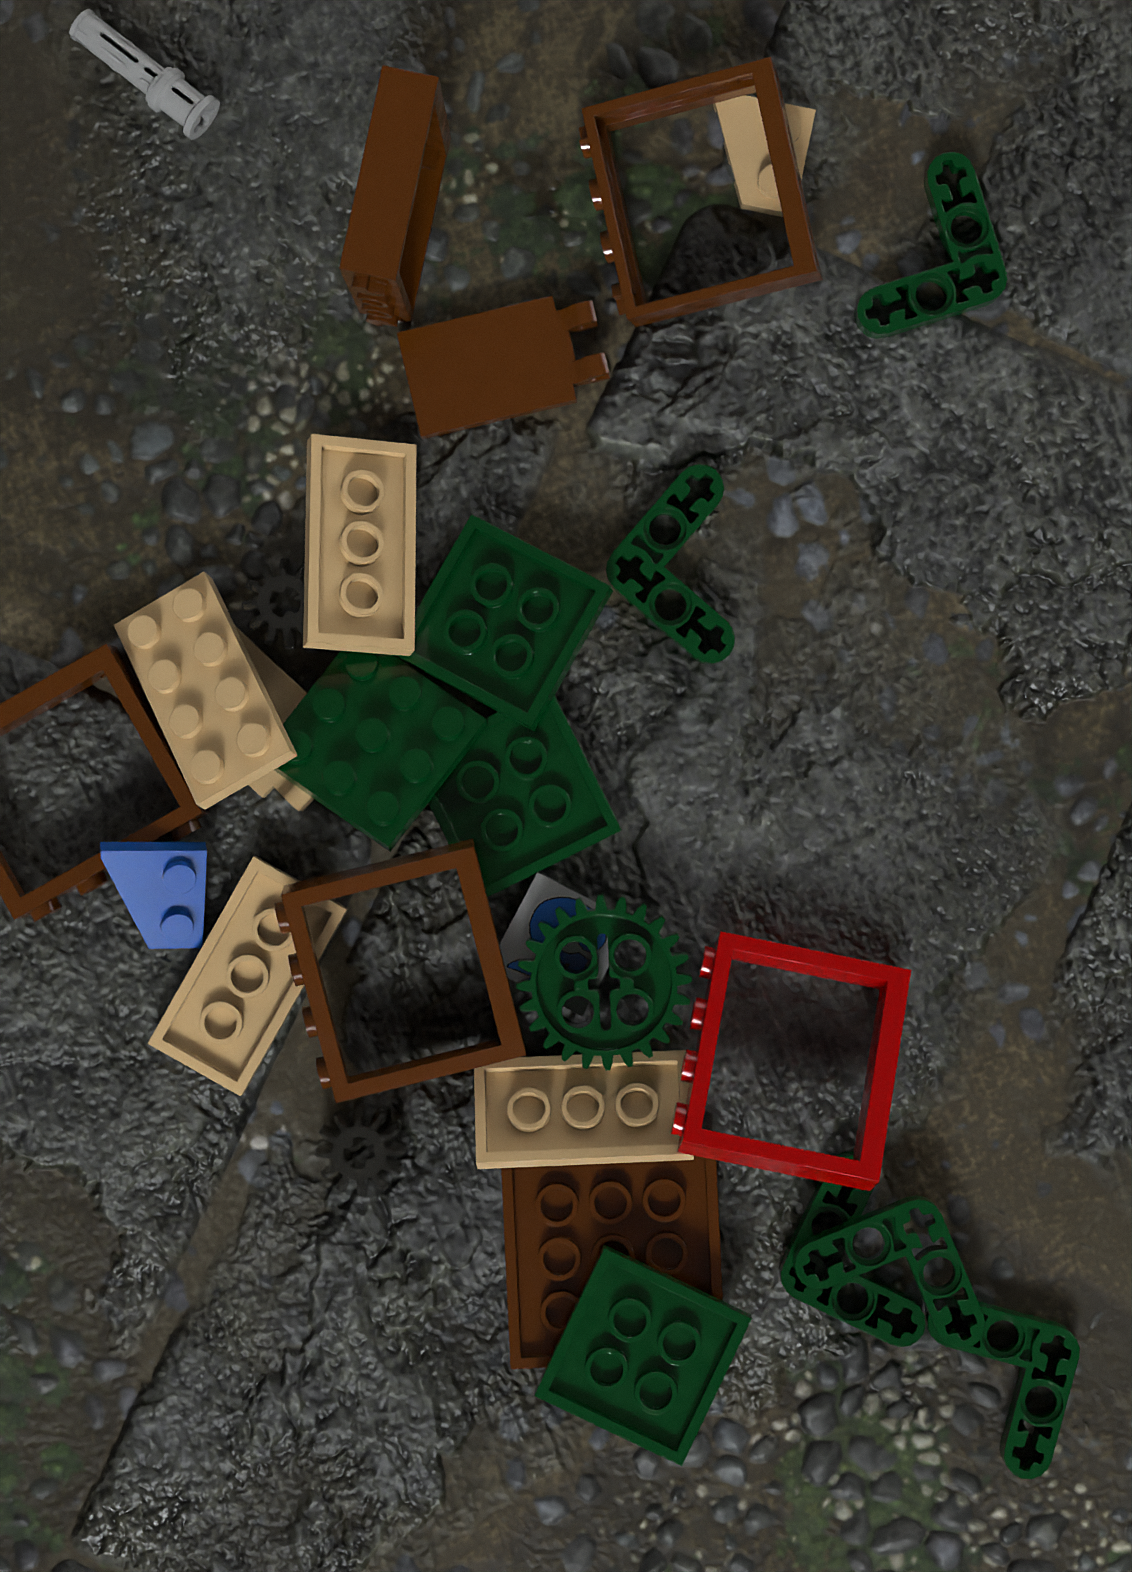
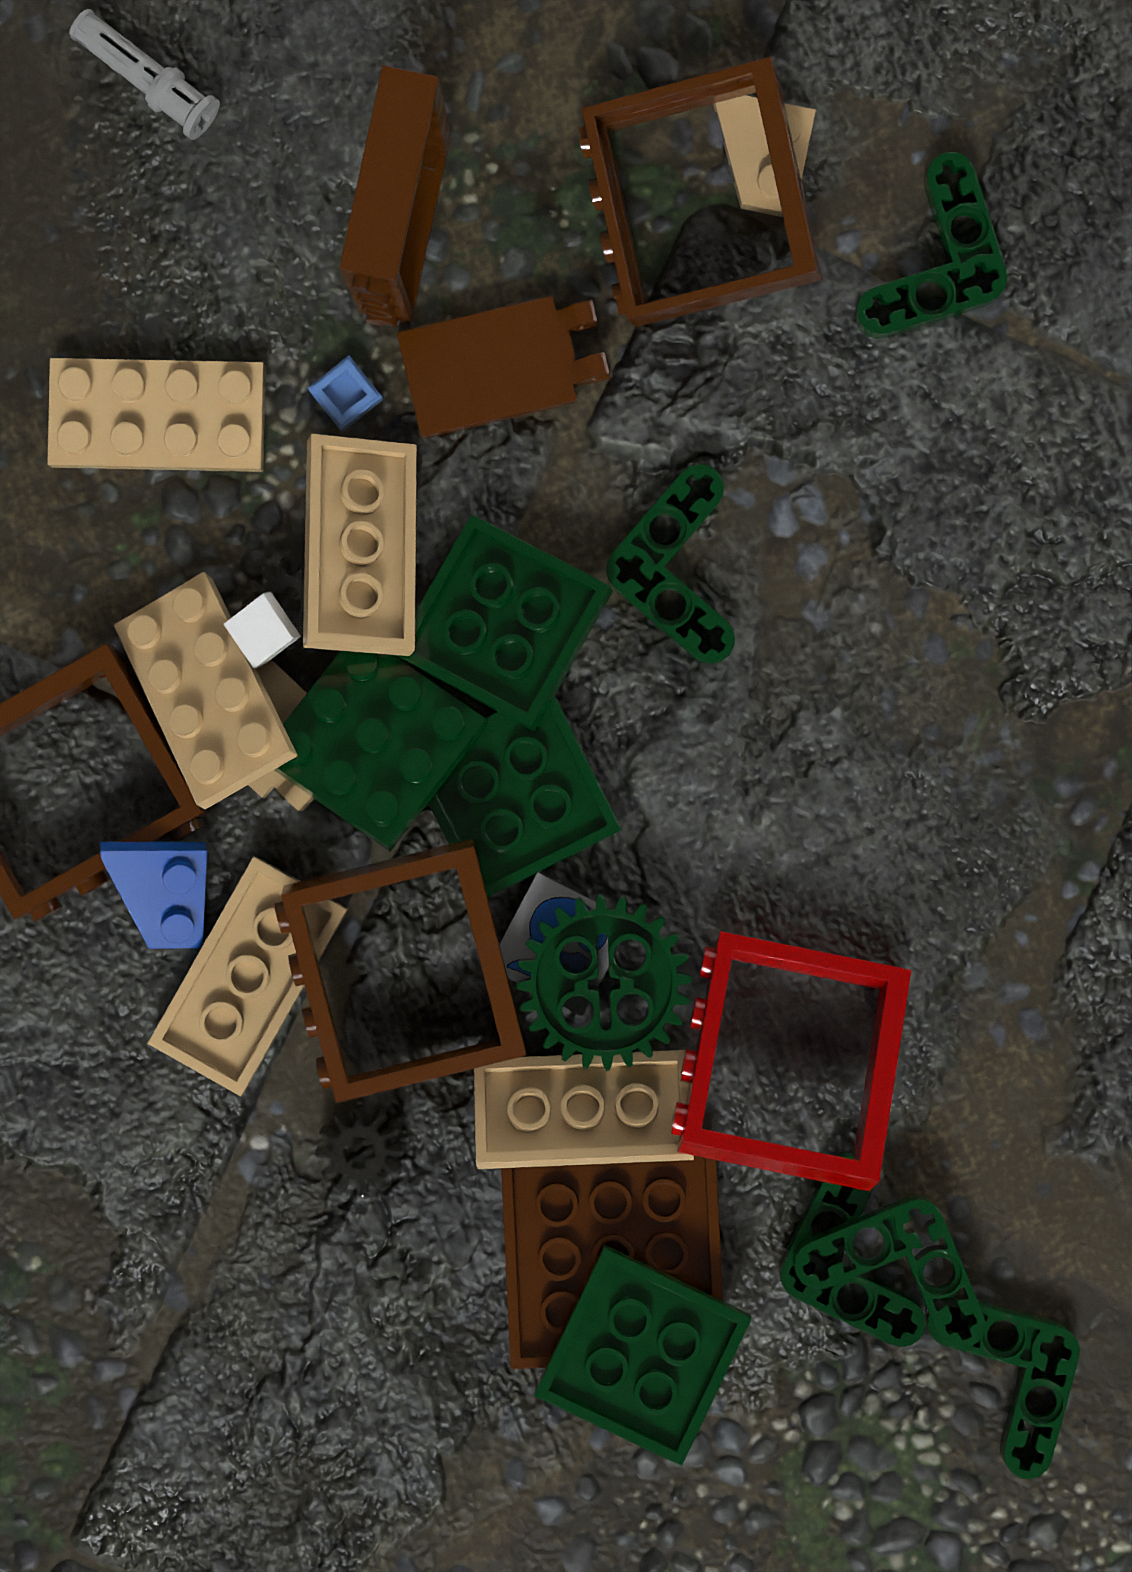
none -> tan plate [48,358,266,472]
none -> white tile [224,592,301,669]
none -> medium blue tile [307,355,384,432]

